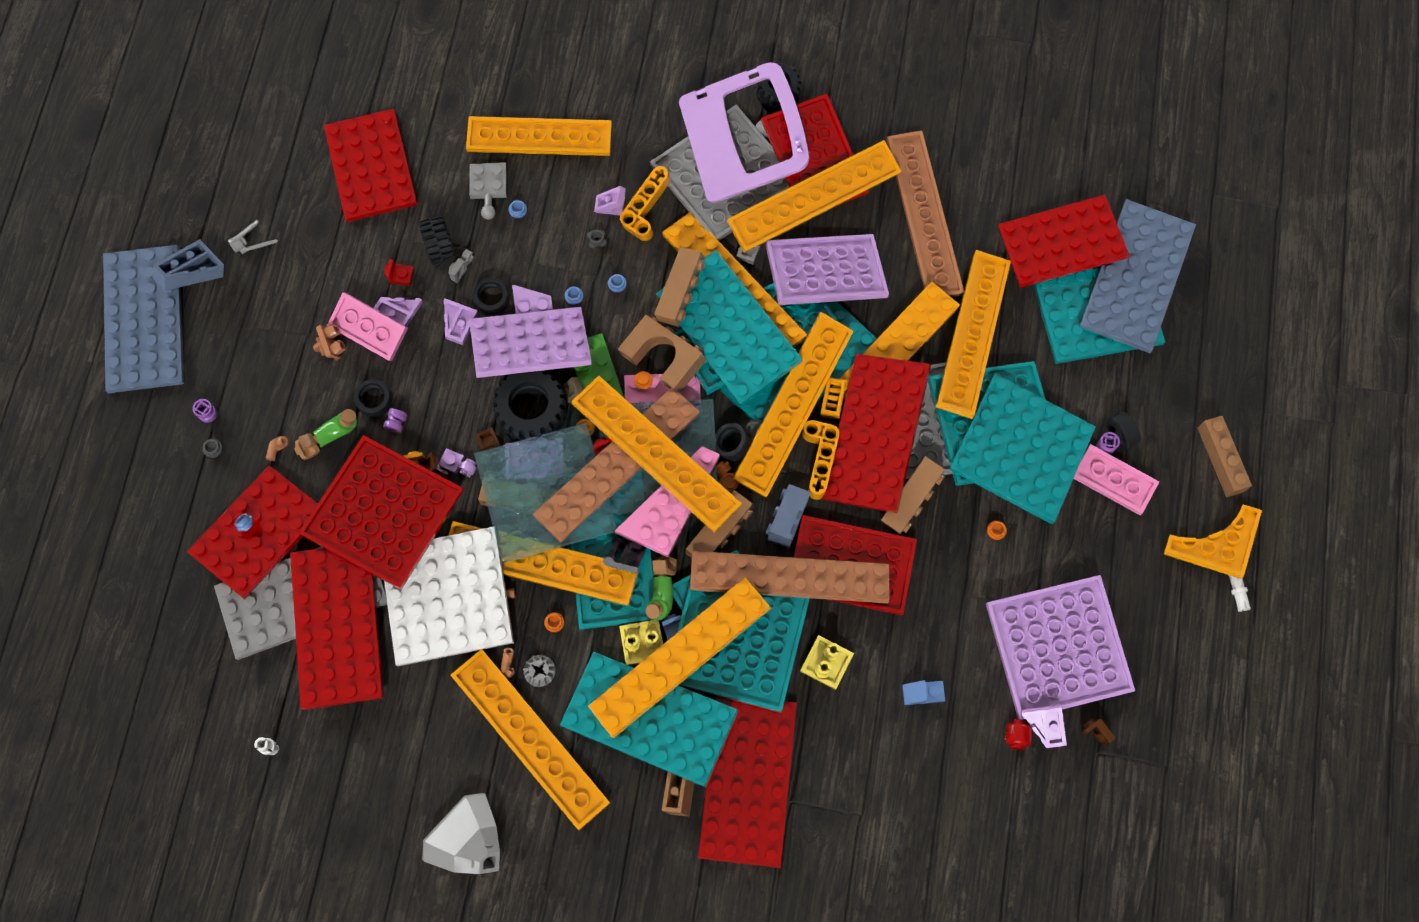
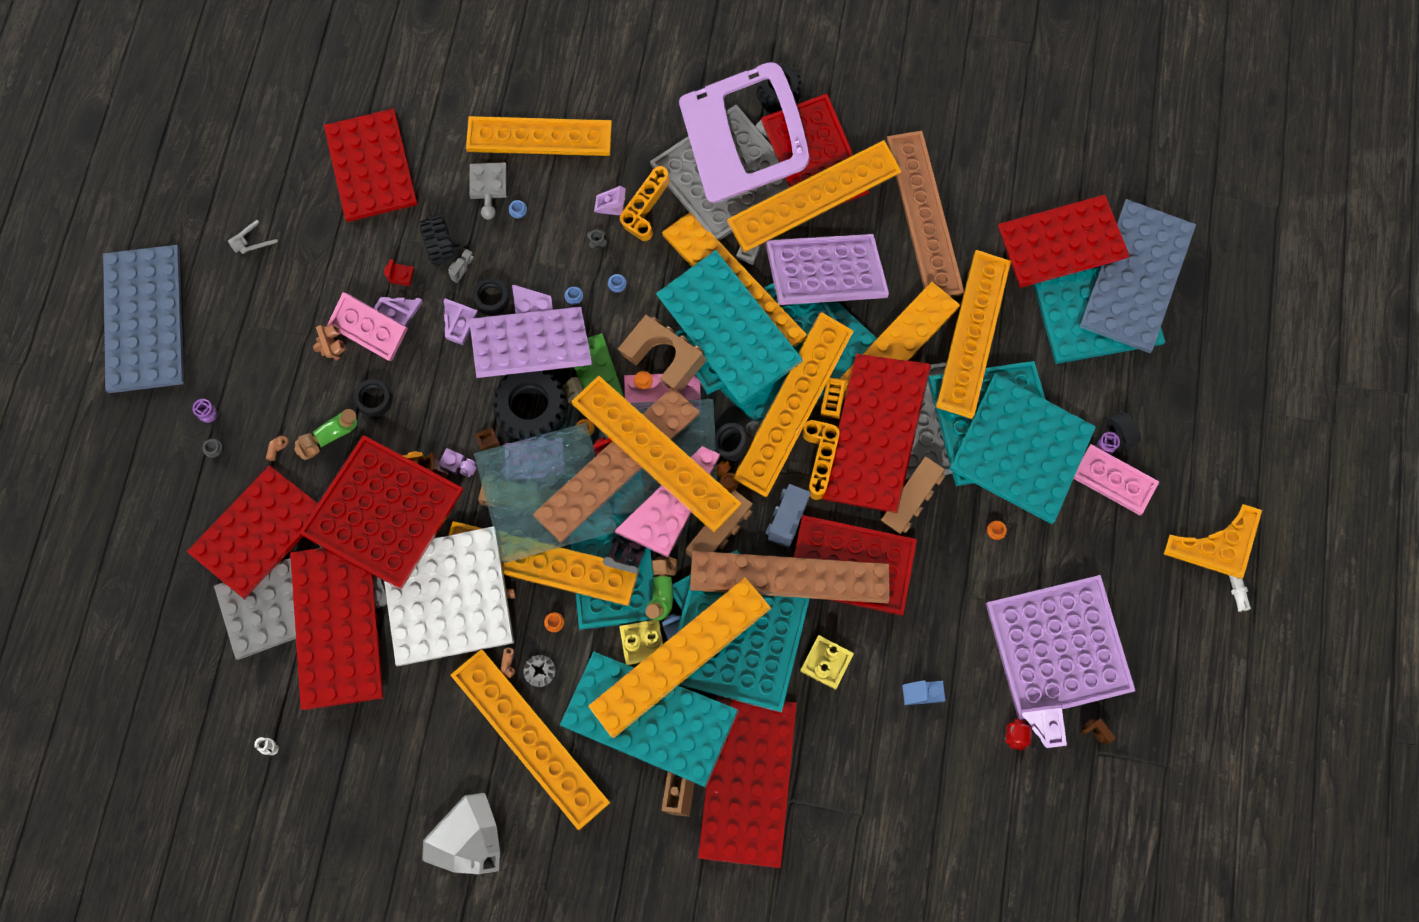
sand blue wedge [153,239,224,291] -> none
medium blue plate [234,513,254,532] -> none
medium lavender wheel [383,408,408,434] -> none
medium nougat brick [654,247,705,327] -> none
medium nougat brick [1198,416,1252,498] -> none

